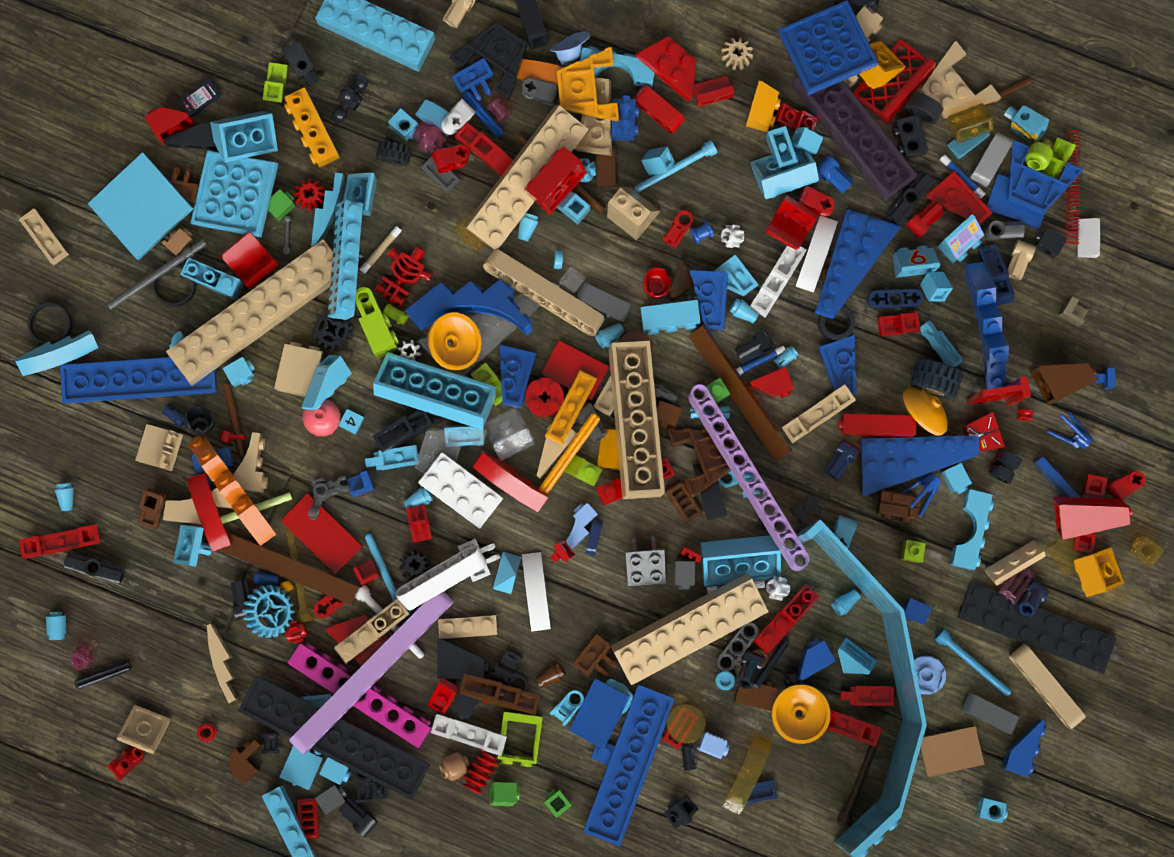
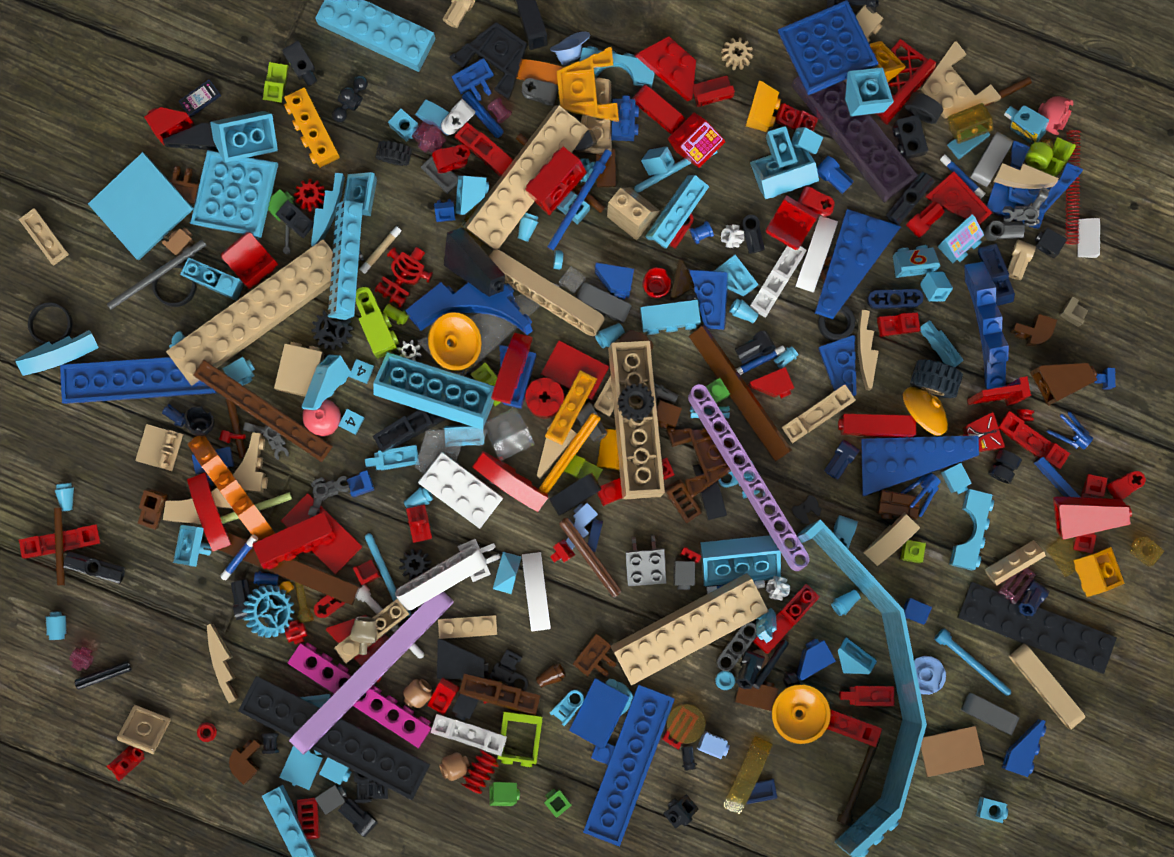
none -> reddish brown bar [54,508,65,585]
none -> reddish brown tile [193,359,333,462]
none -> blue bar [220,535,258,580]
none -> dark grey piece [243,422,289,460]
none -> red brick [252,512,335,569]
none -> black slope [275,200,314,239]
none -> medium azure tile [349,359,374,384]
none -> dark tan piece [351,617,377,655]
none -> medium nougat head [403,679,432,708]
none -> blue tile [434,199,455,222]
none -> black slope [444,227,505,297]
none -> medium azure slope [455,176,489,215]
none -> red slope [491,333,533,404]
none -> blue bar [547,149,612,250]
none -> black beam [549,473,602,516]
none -> reddish brown axle [559,518,622,597]
none -> black slope [576,130,597,151]
none -> blue slope [595,263,634,300]
none -> black tyre [617,384,654,421]
none -> medium azure fence [645,175,709,248]
none -> red slope [668,112,726,168]
none -> black piece [741,215,765,254]
none -> medium azure hinge [756,608,777,643]
none -> medium azure slope [845,68,894,116]
none -> tan slope [857,310,878,391]
none -> tan slope [863,512,920,566]
none -> tan slope [993,163,1059,189]
none -> red slope [998,411,1070,470]
none -> dark grey piece [1003,187,1050,226]
none -> reddish brown brick [1010,314,1057,346]
none -> coral cylinder [1038,96,1073,135]

